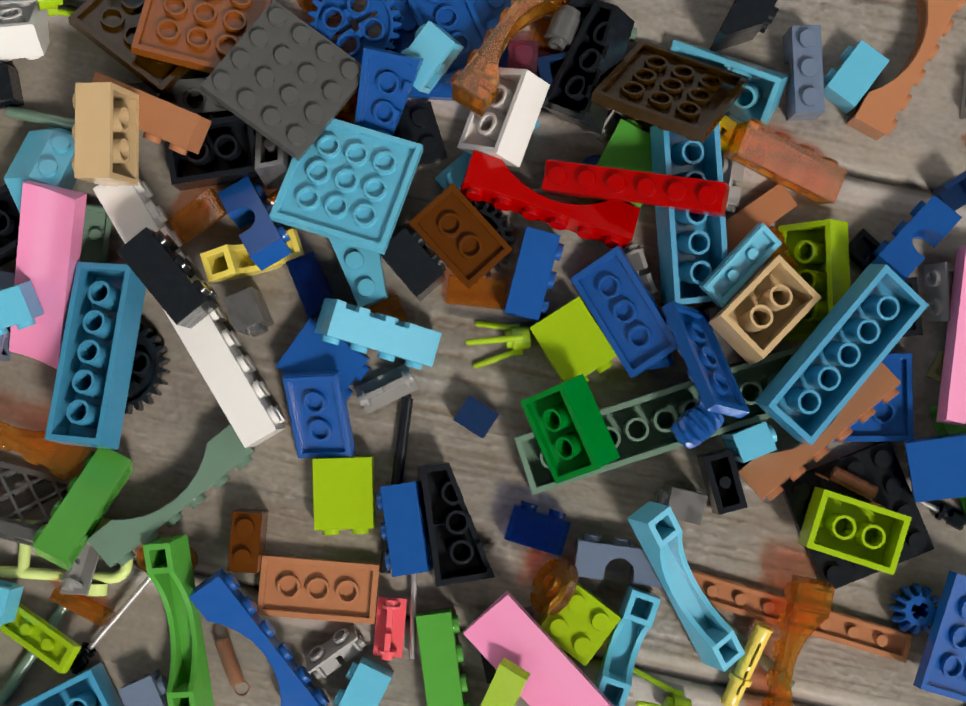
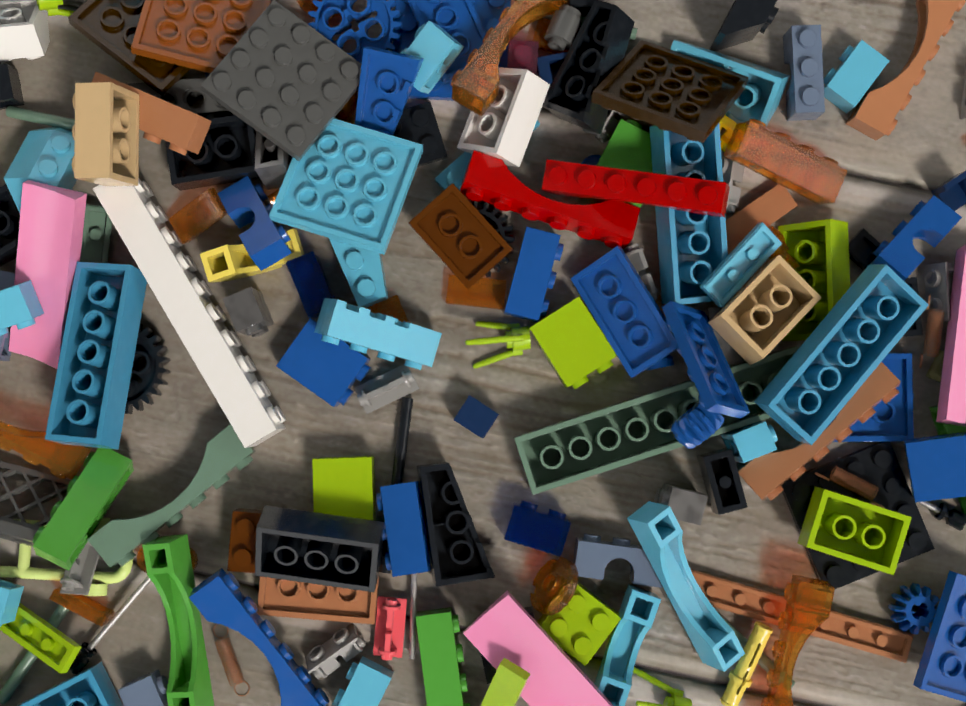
black brick [117,227,219,328] -> none
blue tile [282,370,356,458] -> none
black brick [379,228,446,301] -> none
green slope [520,374,620,484] -> none
none -> black brick [255,505,384,592]
none -> nougat piece [919,295,945,369]

